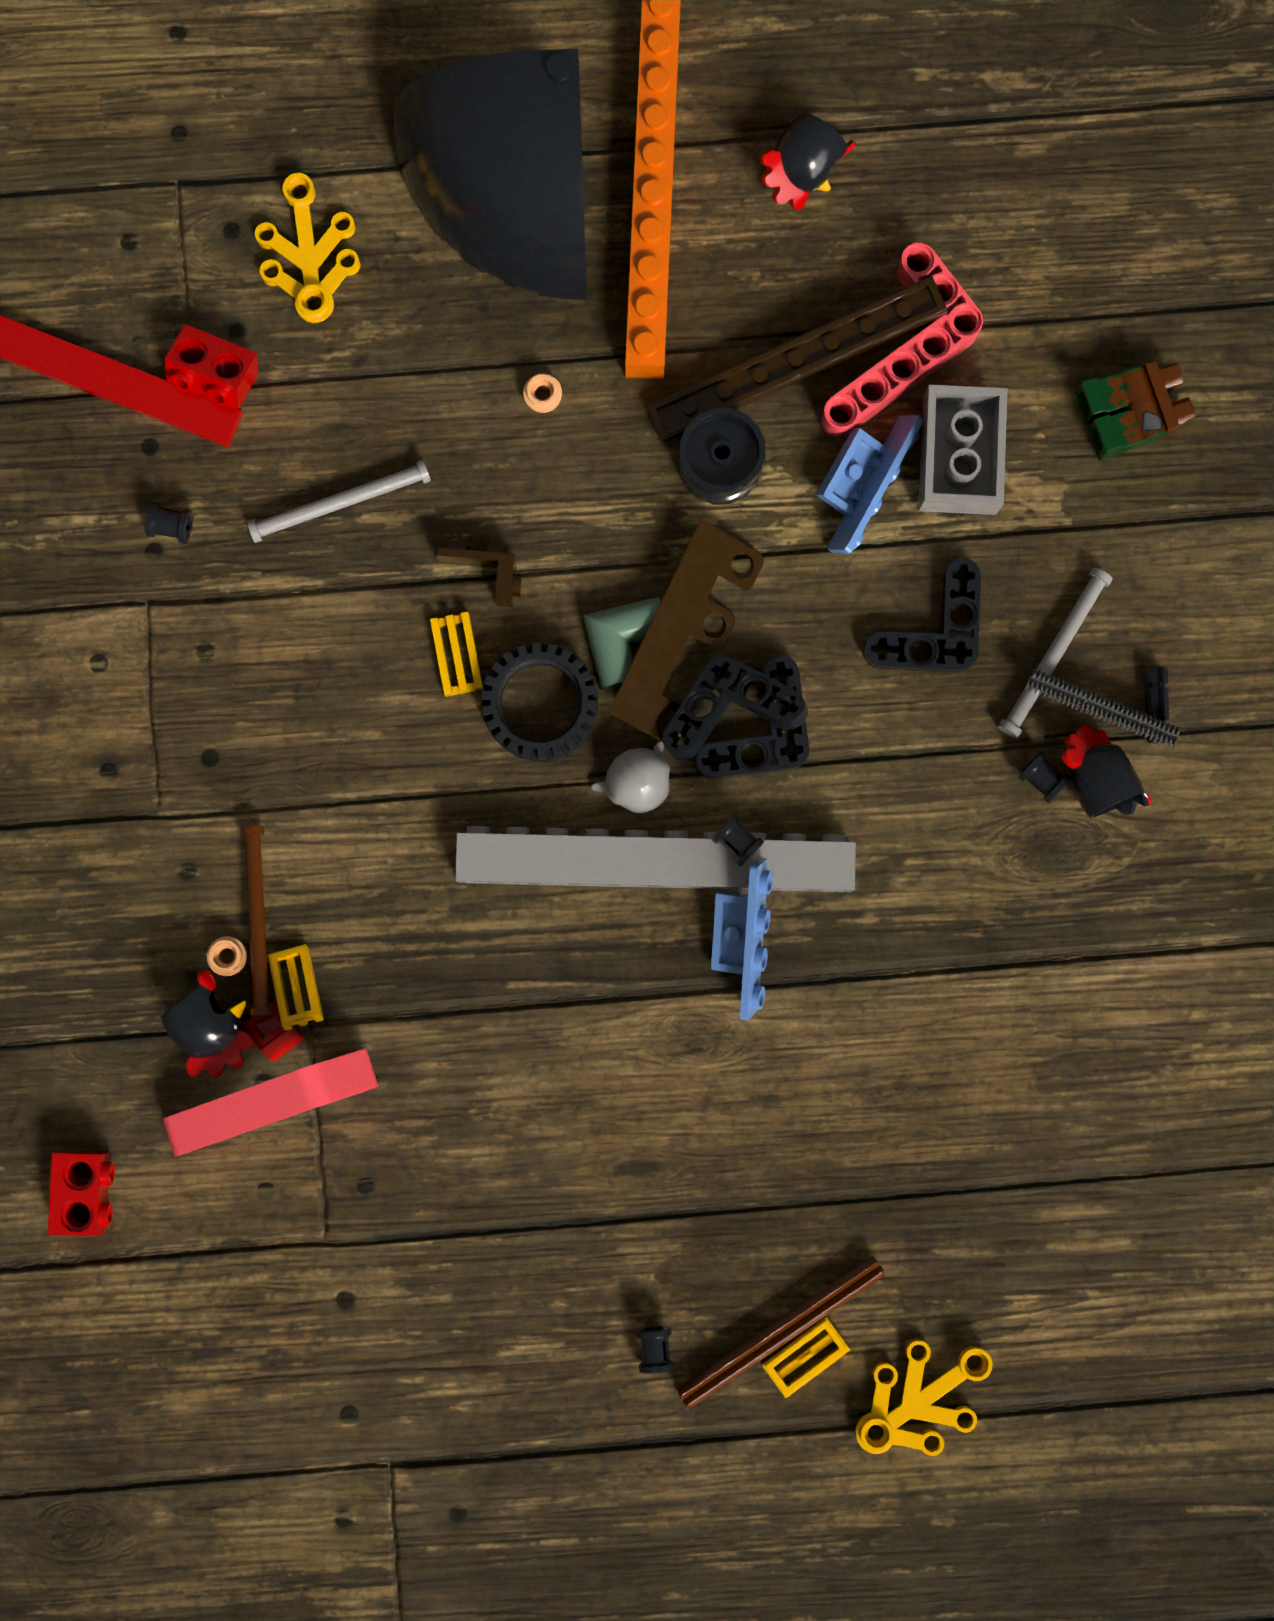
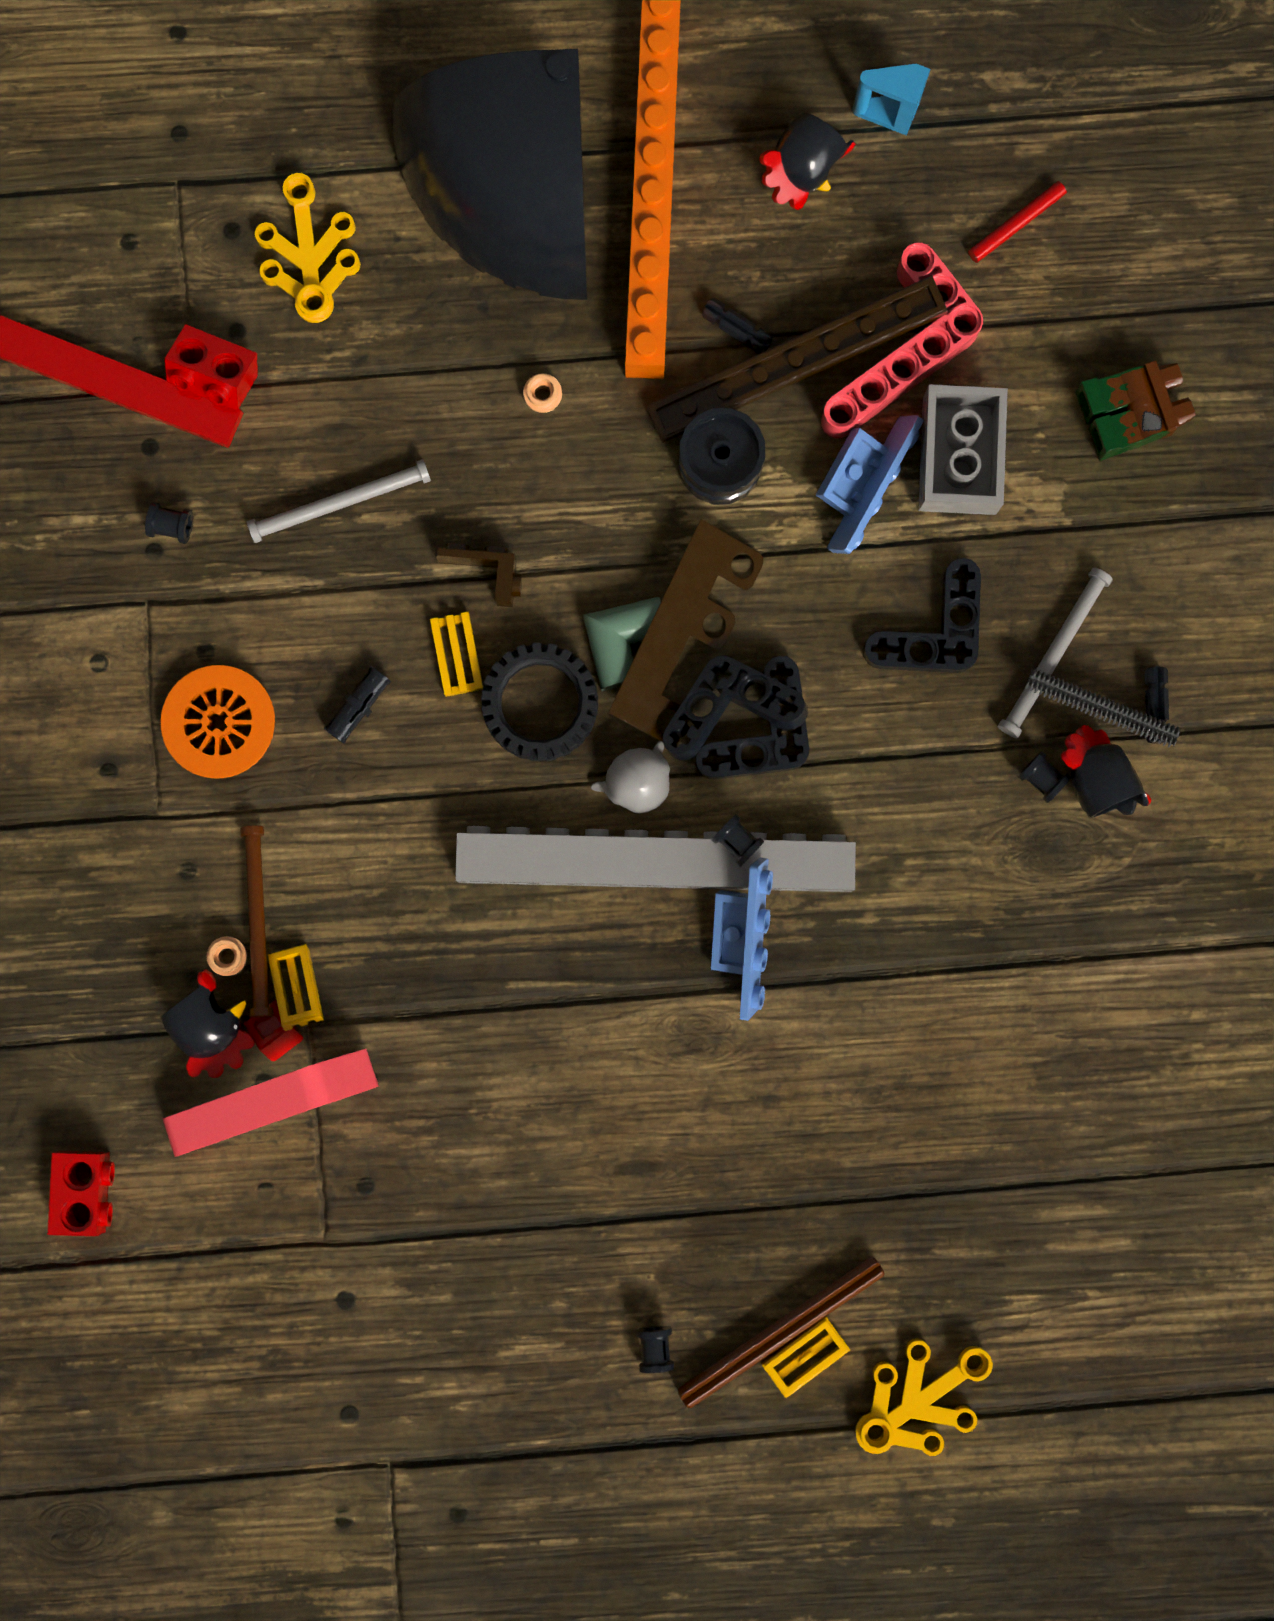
none -> orange piece [161,665,275,778]
none -> black pin [324,667,391,744]
none -> black axle [702,298,773,354]
none -> dark azure tile [852,64,931,136]
none -> red bar [968,181,1067,263]

